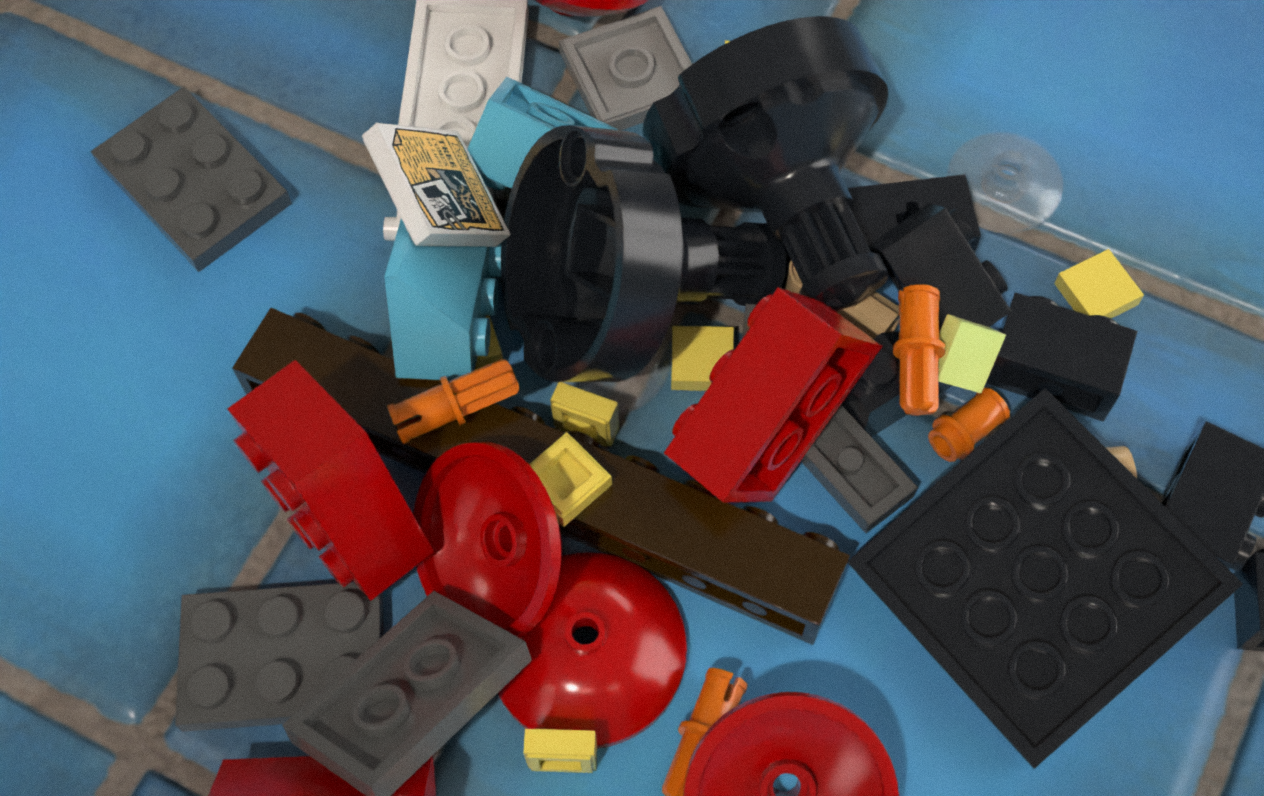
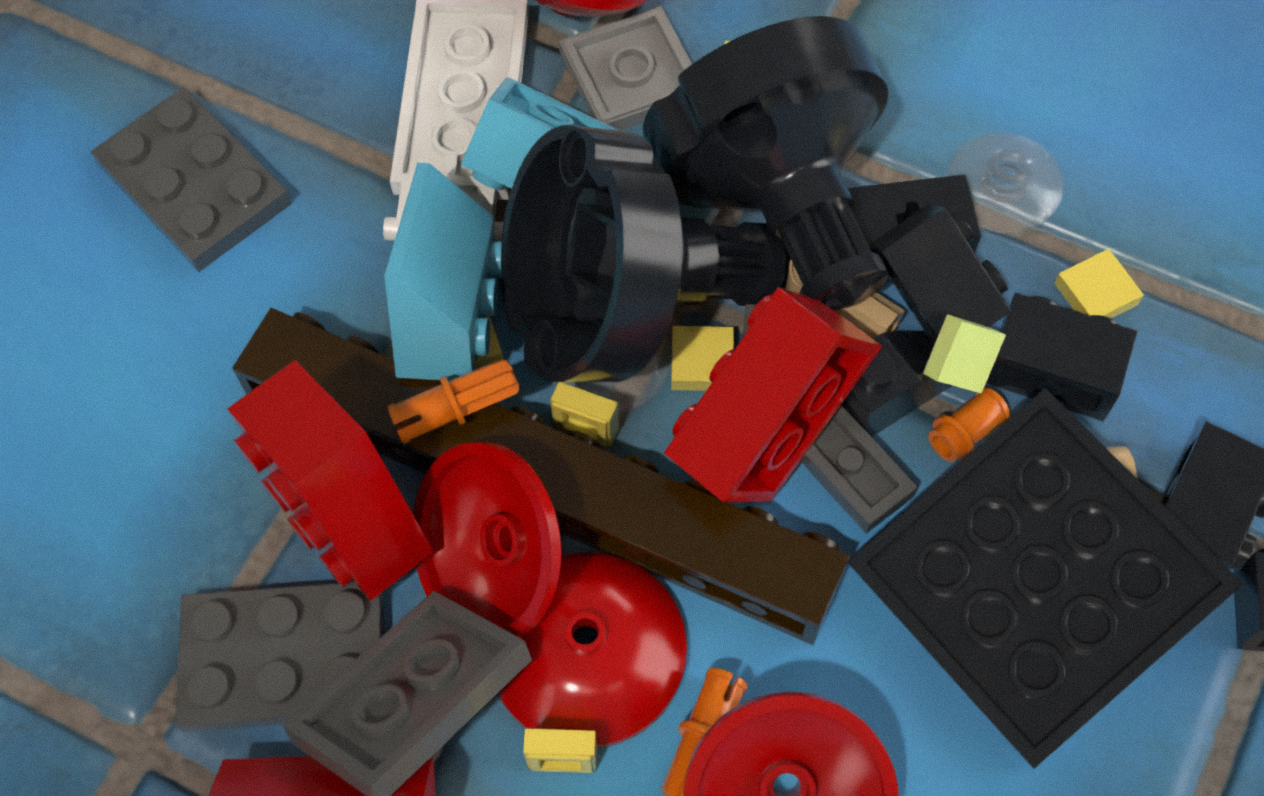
tile [362,123,511,247] -> none
light yellow tile [529,432,612,527] -> none
orange axle [893,284,945,416] -> none

